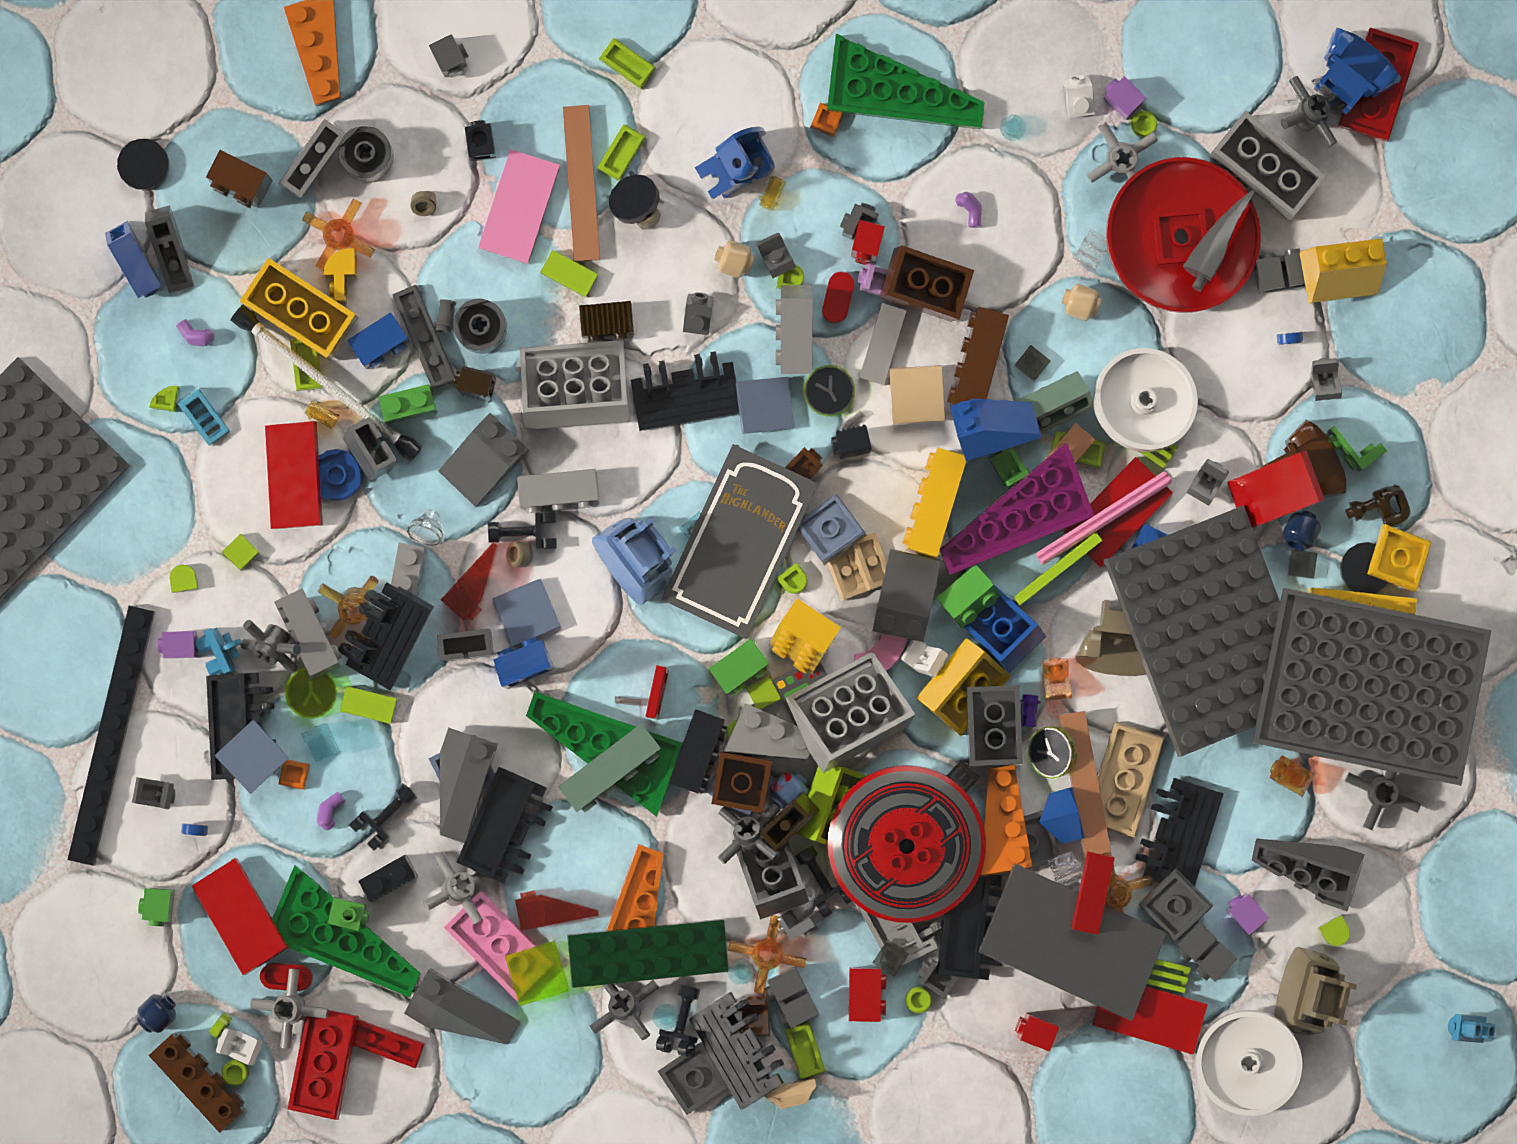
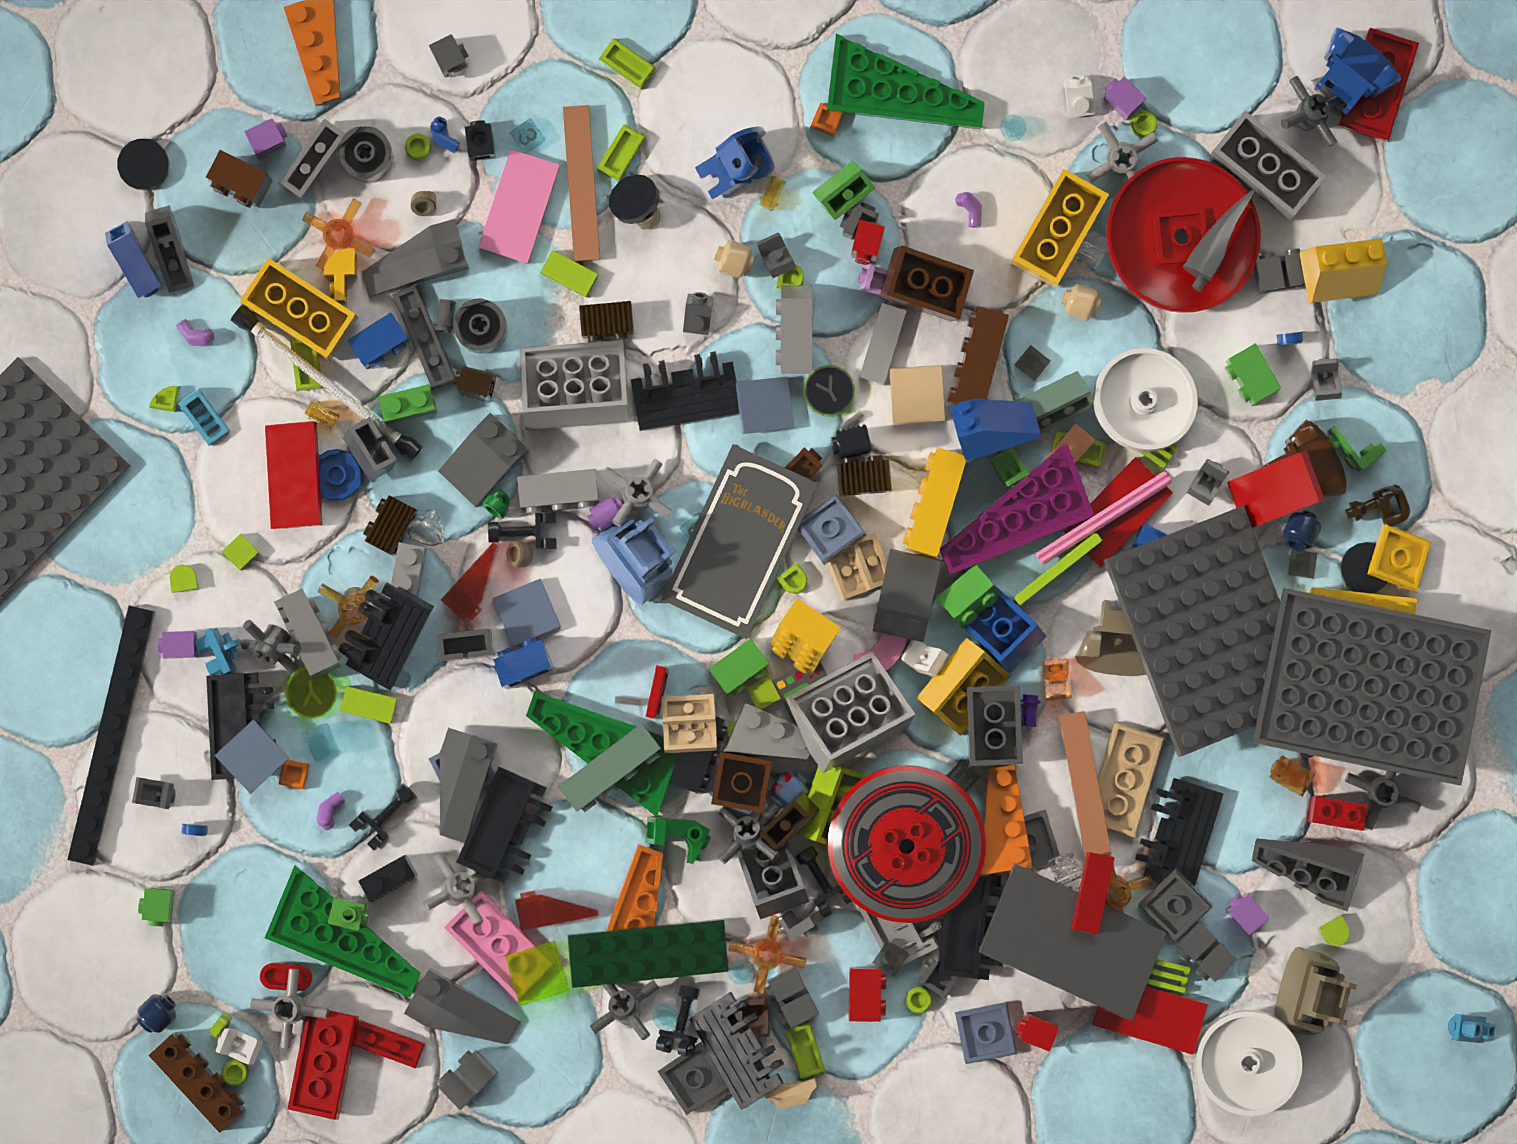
red tile [192,858,289,975] -> none
red tile [822,272,854,324] -> none
black tile [1028,726,1077,779] -> none
blue slope [1039,787,1085,844] -> none
none -> medium lavender brick [244,118,287,158]
none -> dark grey wedge [362,219,469,297]
none -> dark brown brick [363,495,418,557]
none -> lime tile [405,133,431,161]
none -> blue arm [430,116,460,154]
none -> dark grey brick [438,1050,499,1110]
none -> green tile [483,490,509,519]
none -> clear light blue tile [509,118,546,154]
none -> medium lavender brick [587,496,623,532]
none -> light grey bar [602,459,673,527]
none -> green tile [645,817,710,864]
none -> tan slope [662,694,717,753]
none -> bright green brick [812,160,875,220]
none -> dark brown brick [837,455,892,496]
none -> sand blue tile [955,1002,1017,1064]
none -> yellow brick [1011,169,1109,288]
none -> bright green brick [1225,343,1281,406]
none -> red brick [1308,796,1368,831]

